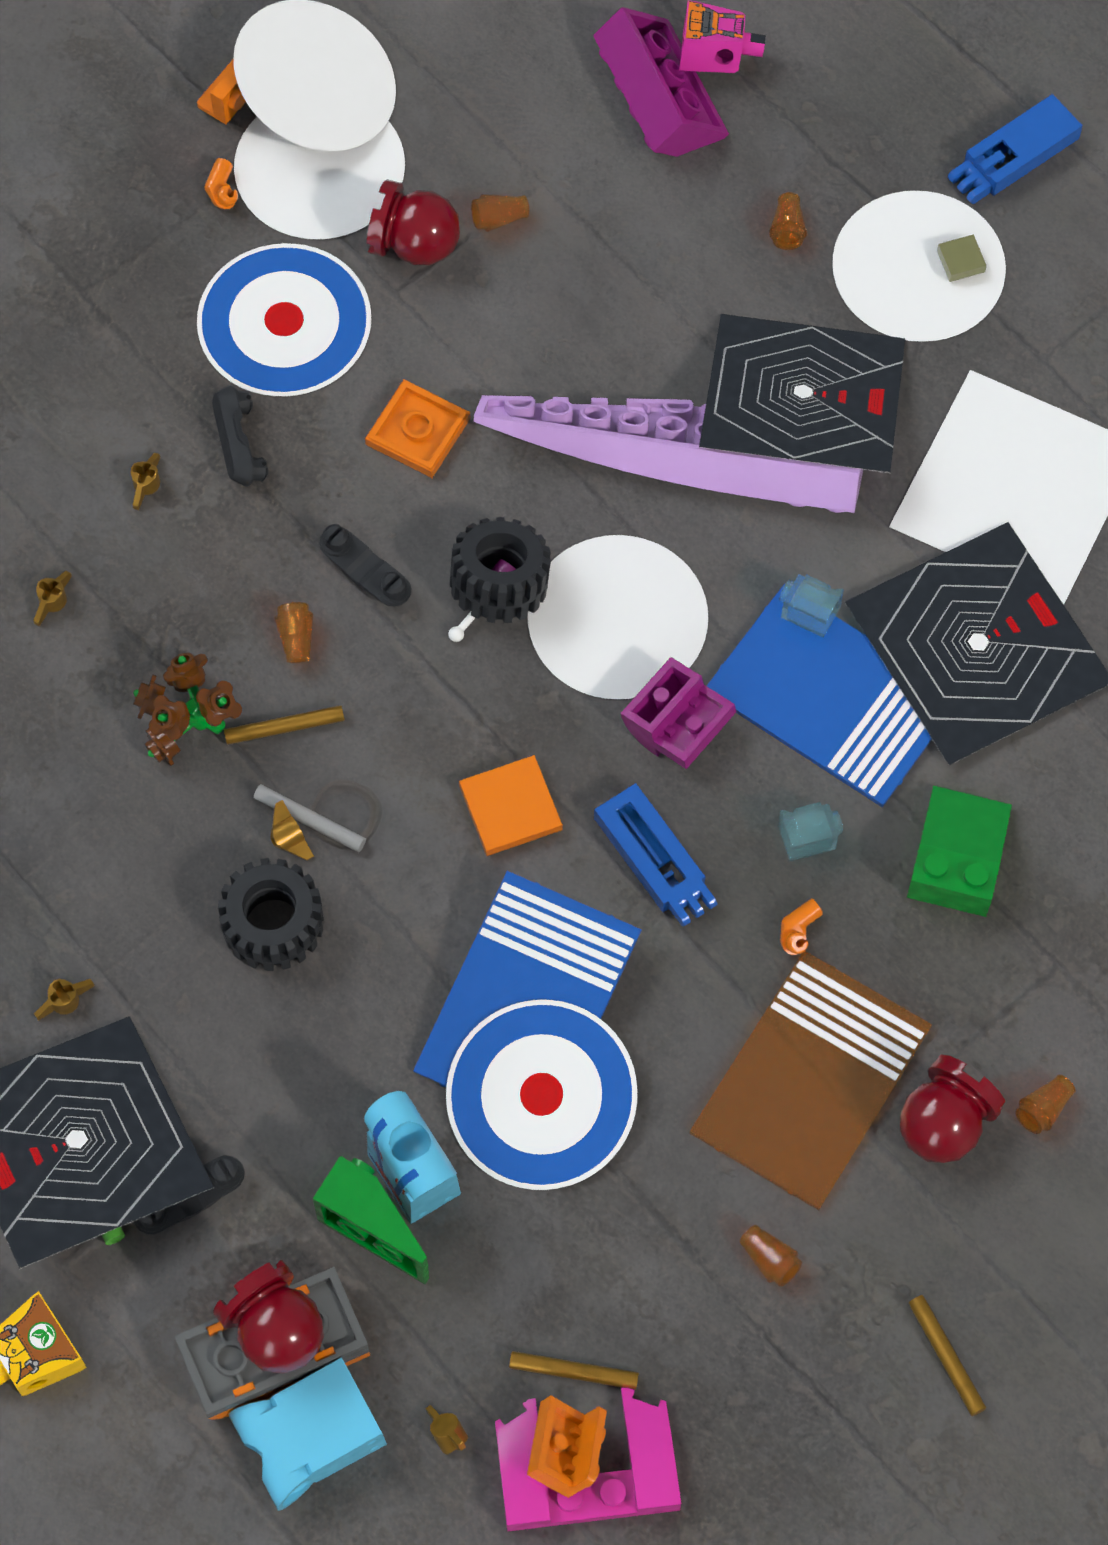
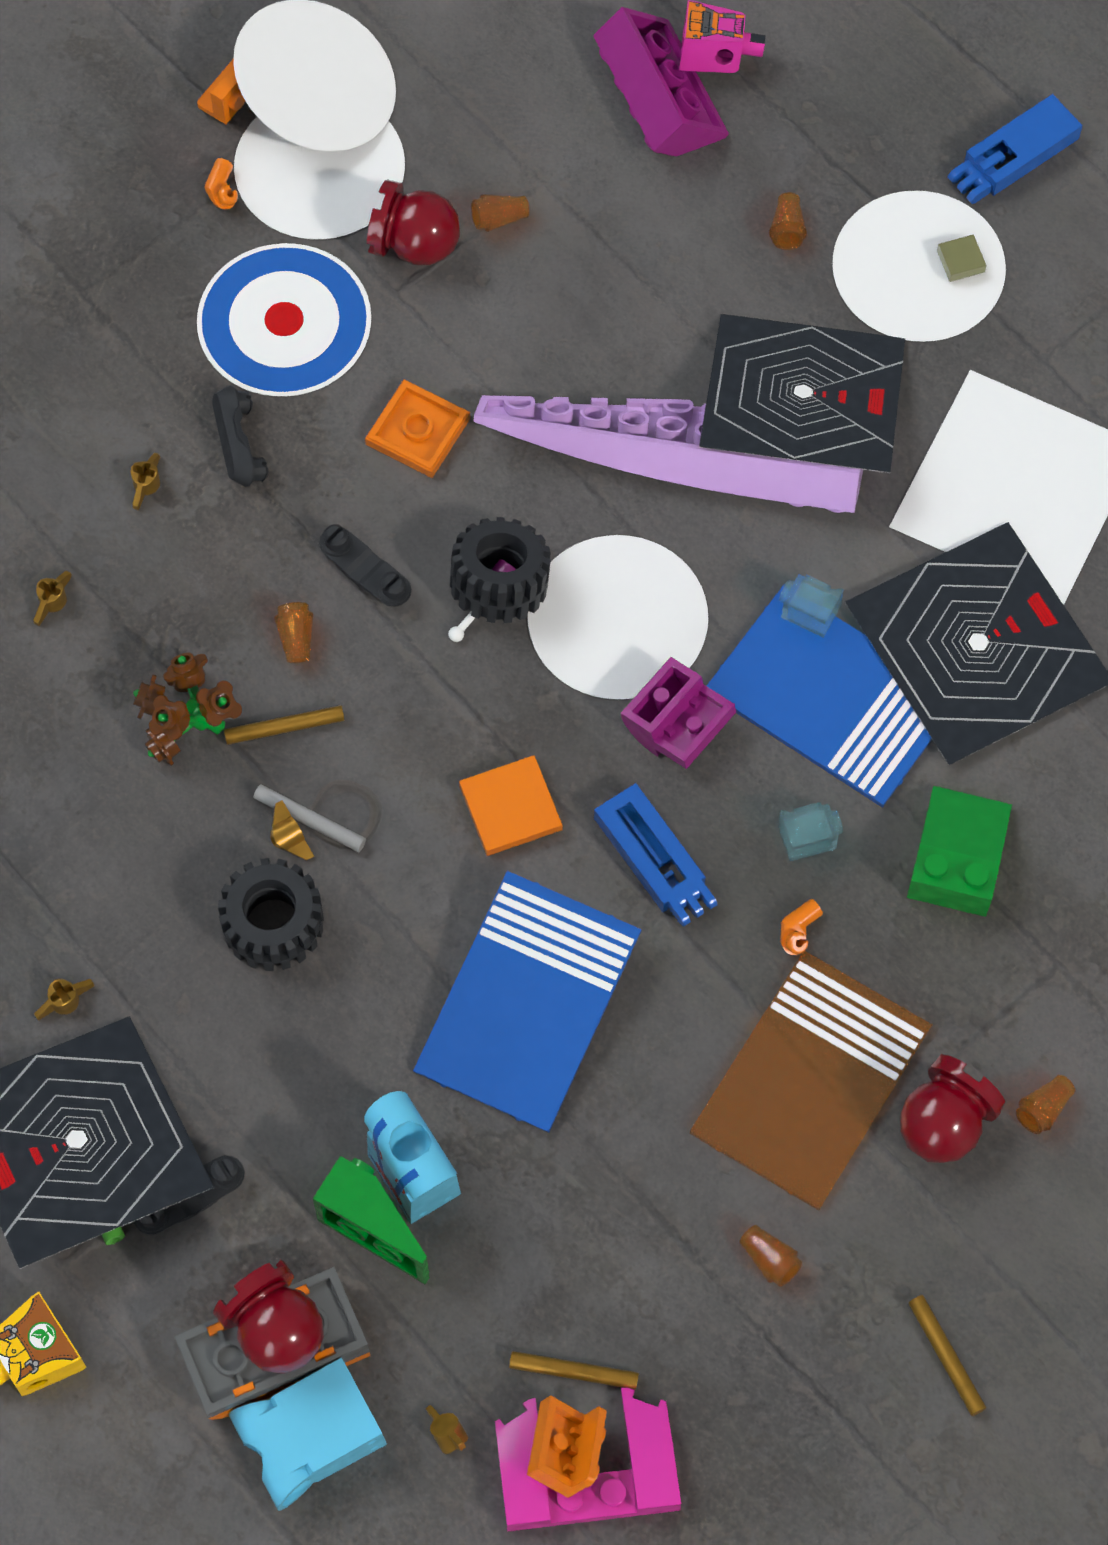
sticker [446,1000,637,1190] -> none

